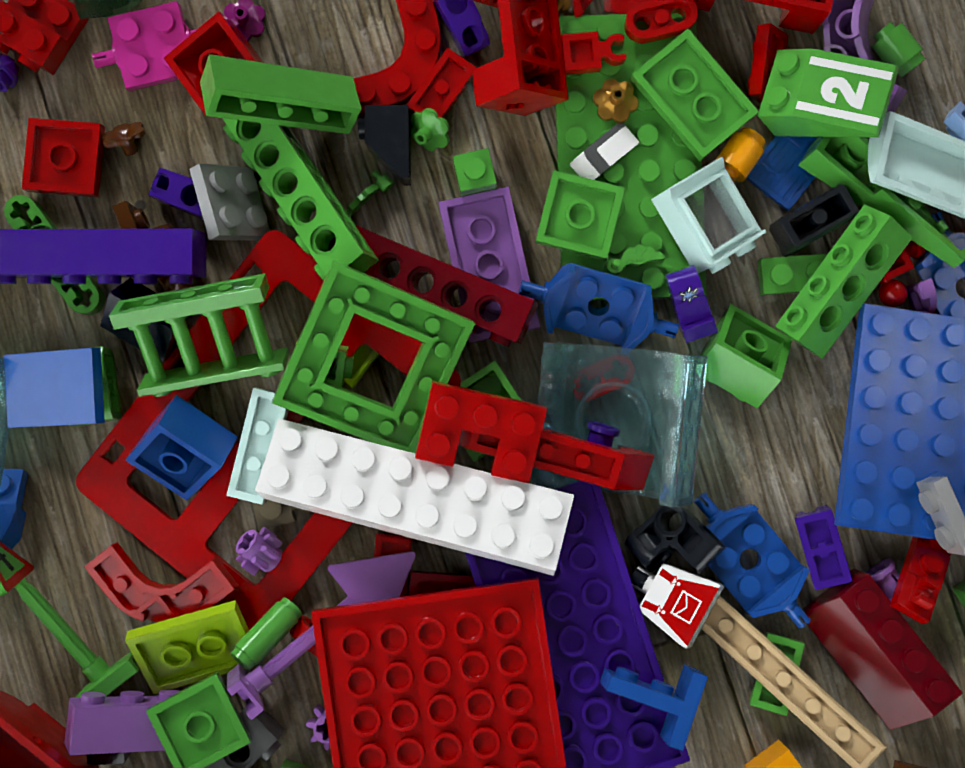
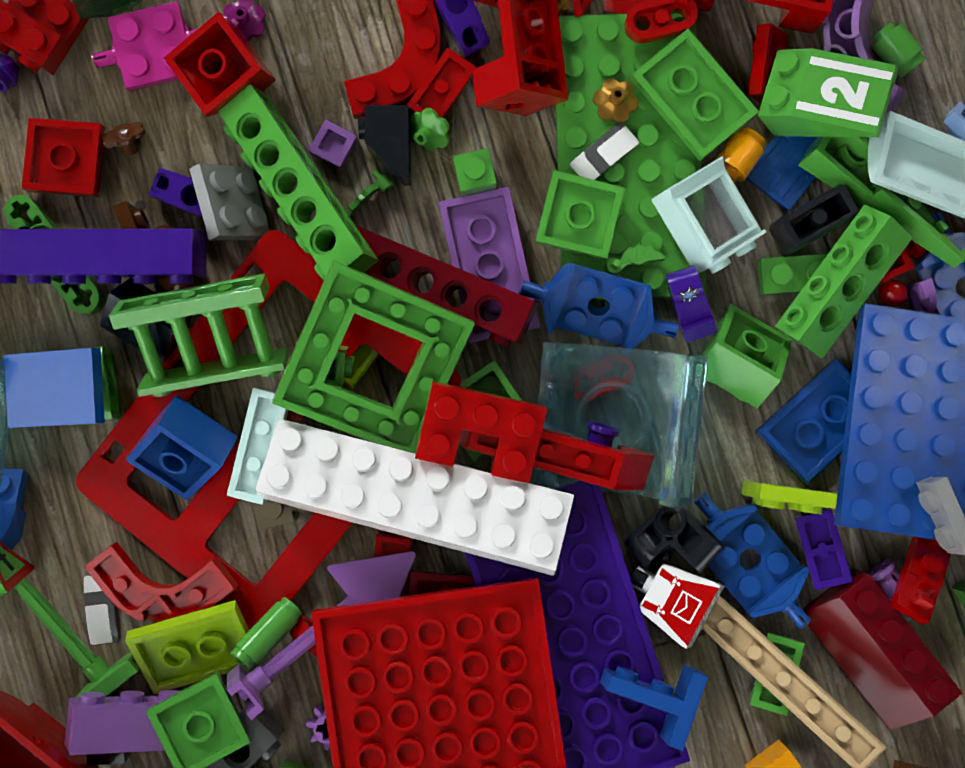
bright green brick [200,54,362,134] -> none
medium lavender gear [236,527,282,576] -> none
red plate [561,31,627,75] -> none
none -> white sticker [84,576,119,645]
none -> medium lavender tile [308,119,358,171]
none -> lime plate [741,481,838,514]
none -> blue tile [755,358,851,485]

